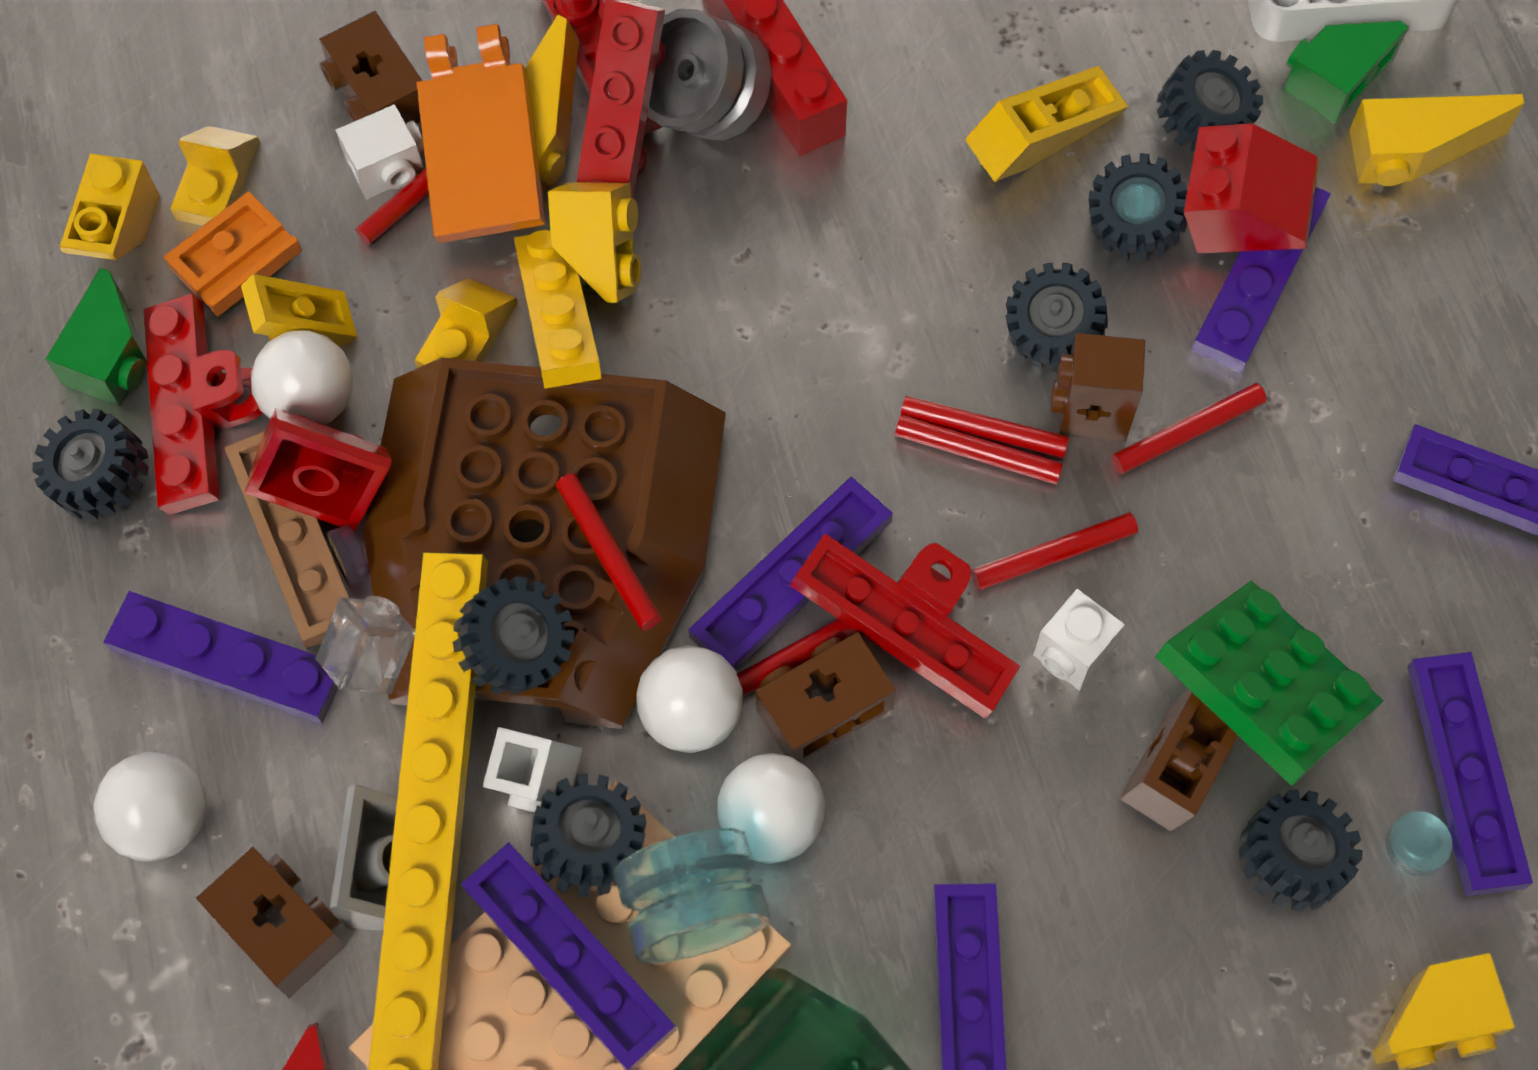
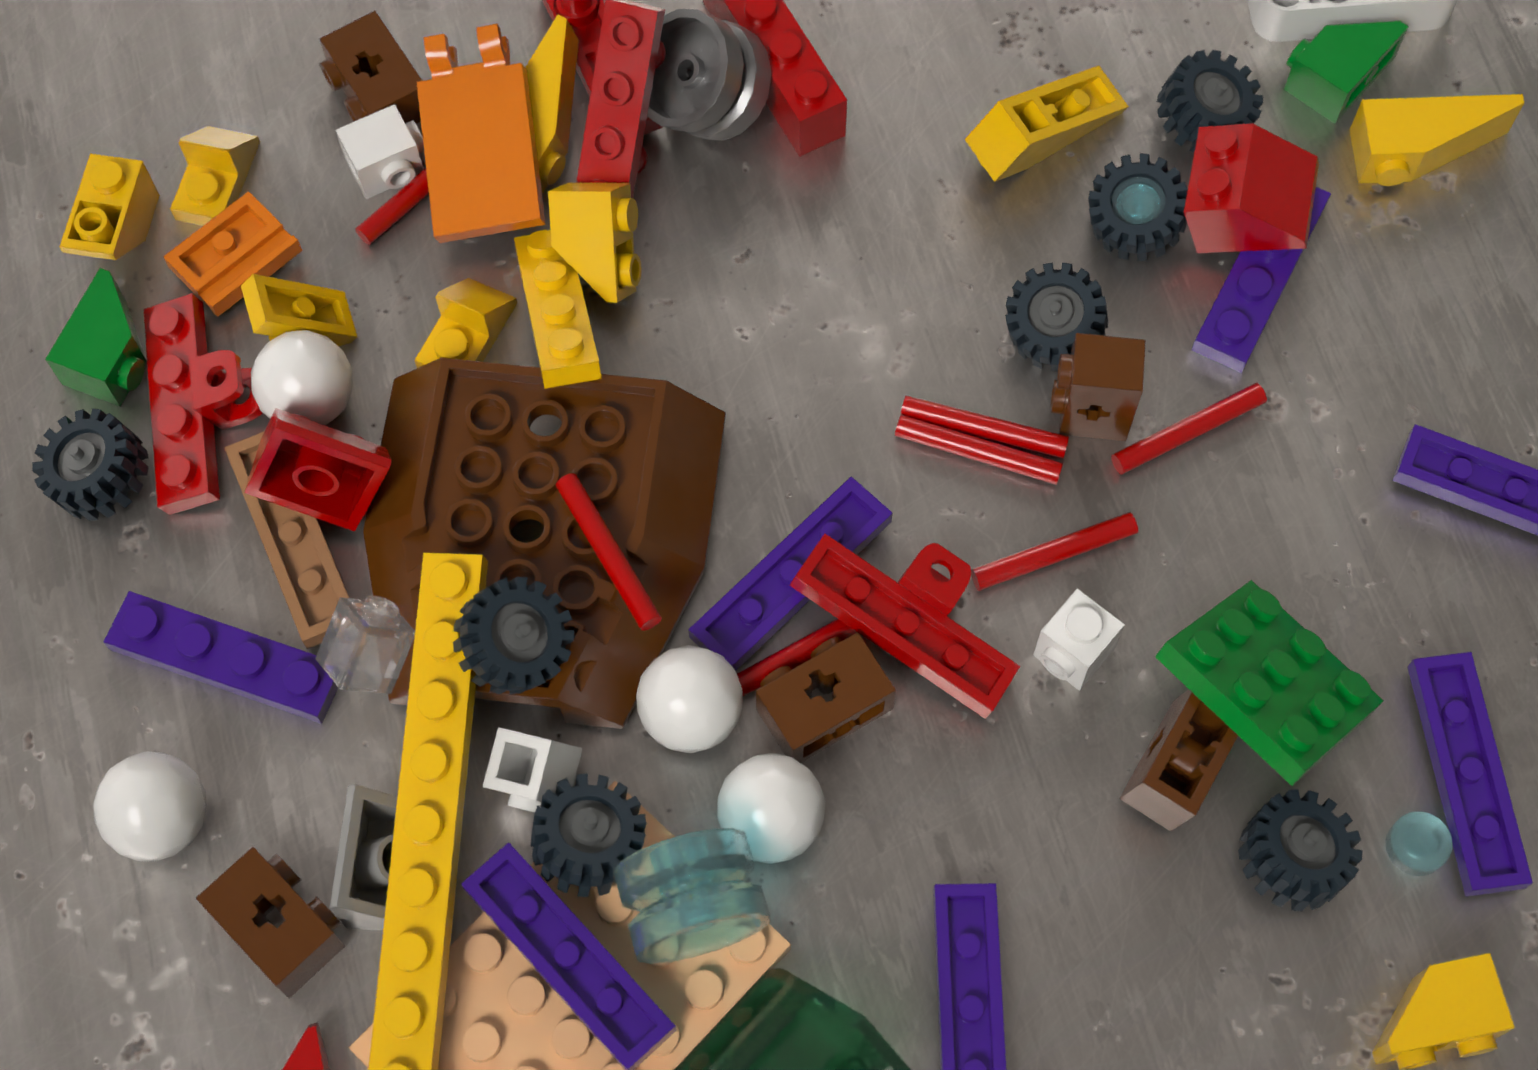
tile [327,525,370,586] -> none

